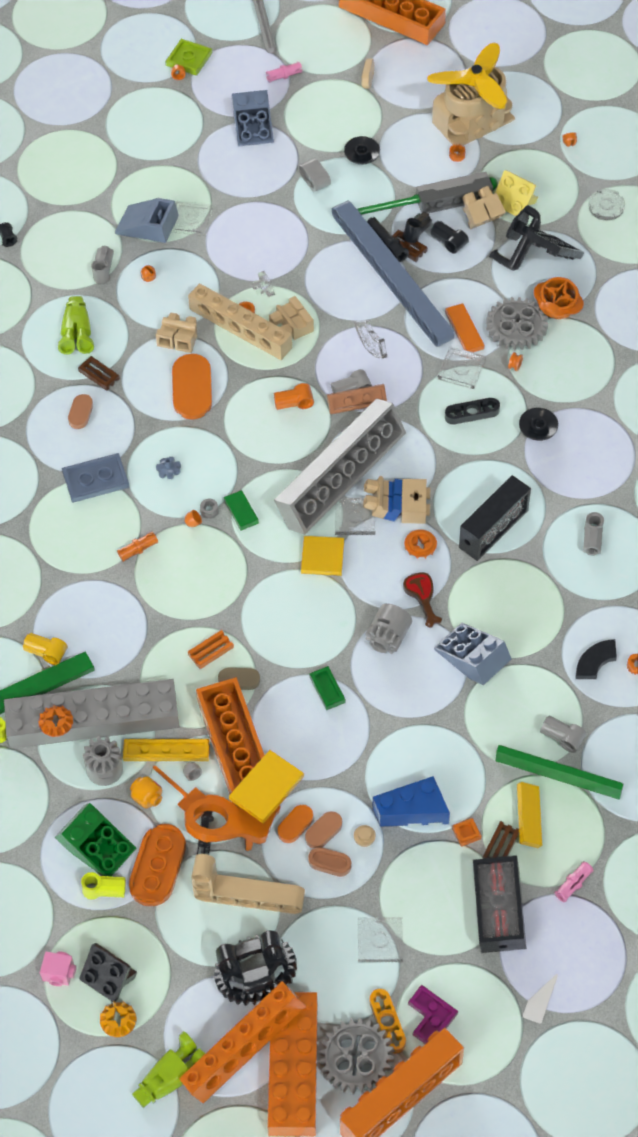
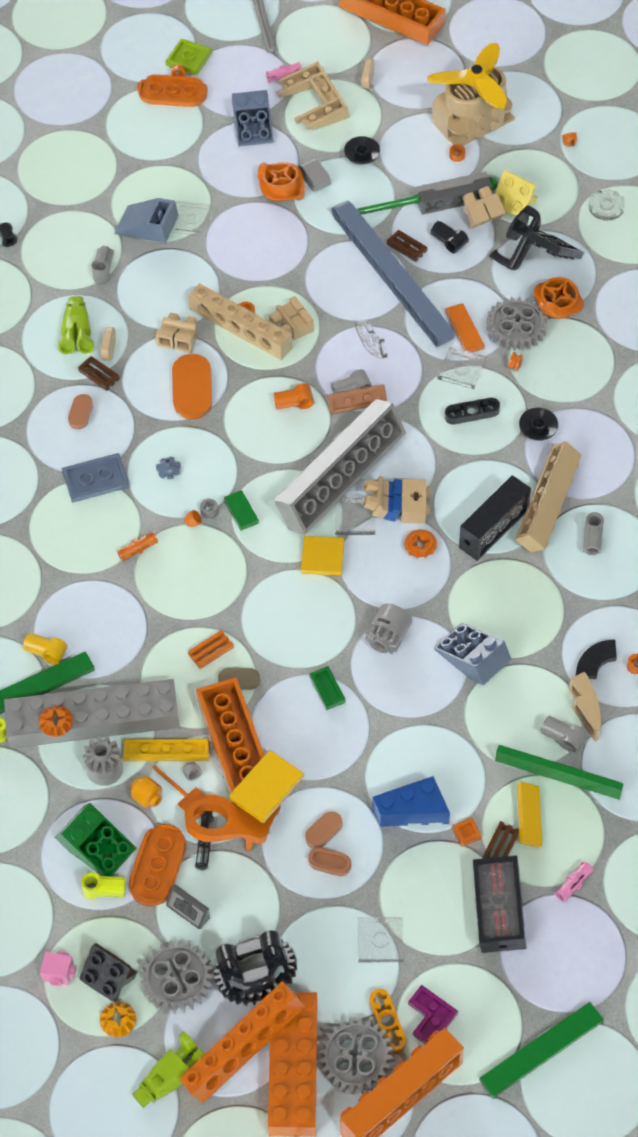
orange hinge [141,265,156,282] -> none
tan beam [191,854,305,914] -> none
clear tile [252,271,275,297] -> none
orange tile [278,805,313,843] -> none
tan plate [354,825,376,847] -> none
black pin [367,217,409,262] -> none
black piece [402,212,432,243] -> none
reddish brown piece [403,572,442,628] -> none
white sticker [522,974,558,1024] -> none
none -> tan tile [101,327,116,361]
none -> orange tile [137,74,208,107]
none -> light grey gear [140,940,214,1014]
none -> slope [166,885,210,929]
none -> orange piece [258,162,305,201]
none -> tan wedge [278,61,350,129]
none -> green tile [479,1002,604,1099]
none -> tan brick [515,441,582,553]
none -> tan slope [569,672,601,741]

